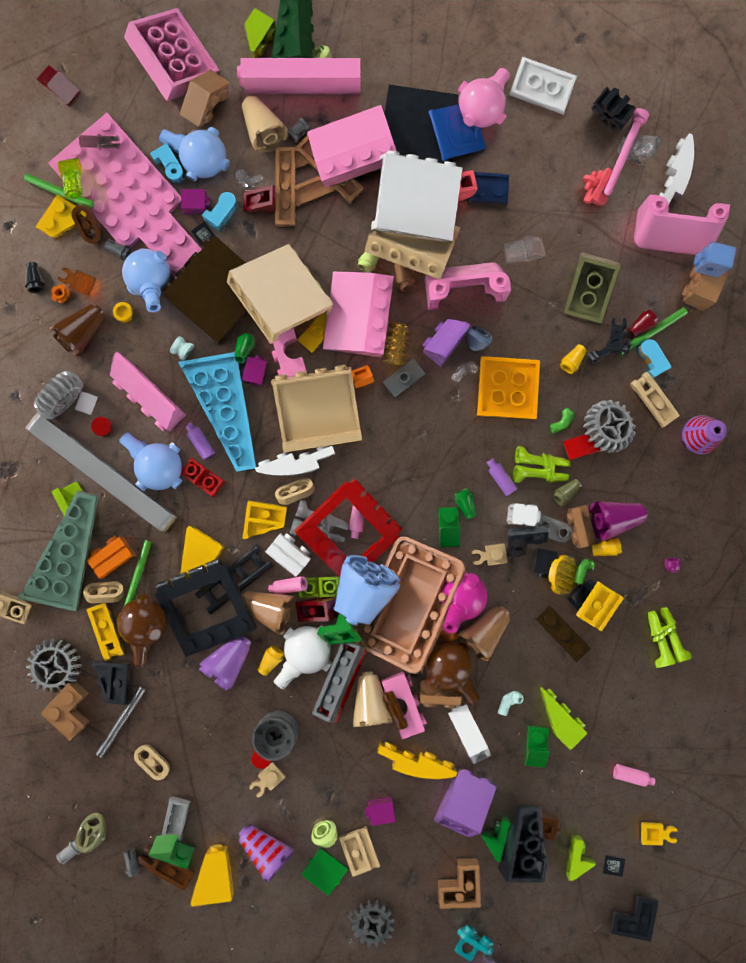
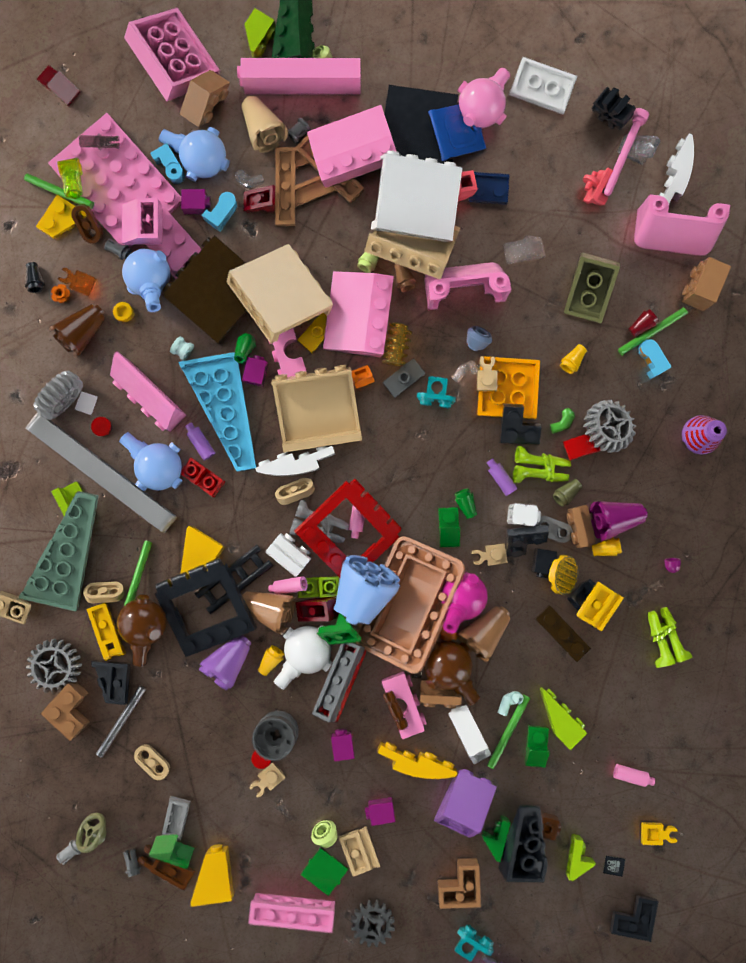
orange brick [87,536,137,579] -> none
black sticker [191,221,215,245] -> none
medium lavender cone [239,825,295,883] -> none
yellow wing [242,500,288,539] -> none
tan cone [353,671,393,727] -> none
medium lavender slope [422,319,470,367] -> none
bright green arm [574,559,595,585] -> none
black piece [588,318,631,365] -> none
tan plate [630,372,680,428] -> none
medium blue brick [694,242,736,278] -> none
none -> bright pink slope [122,198,163,245]
none -> bright pink fence [249,893,335,933]
none -> magenta brick [331,729,355,762]
none -> teal bracket [416,376,456,408]
none -> tan plate [477,356,497,391]
none -> bright green bar [487,694,531,769]
none -> black plate [500,404,542,445]

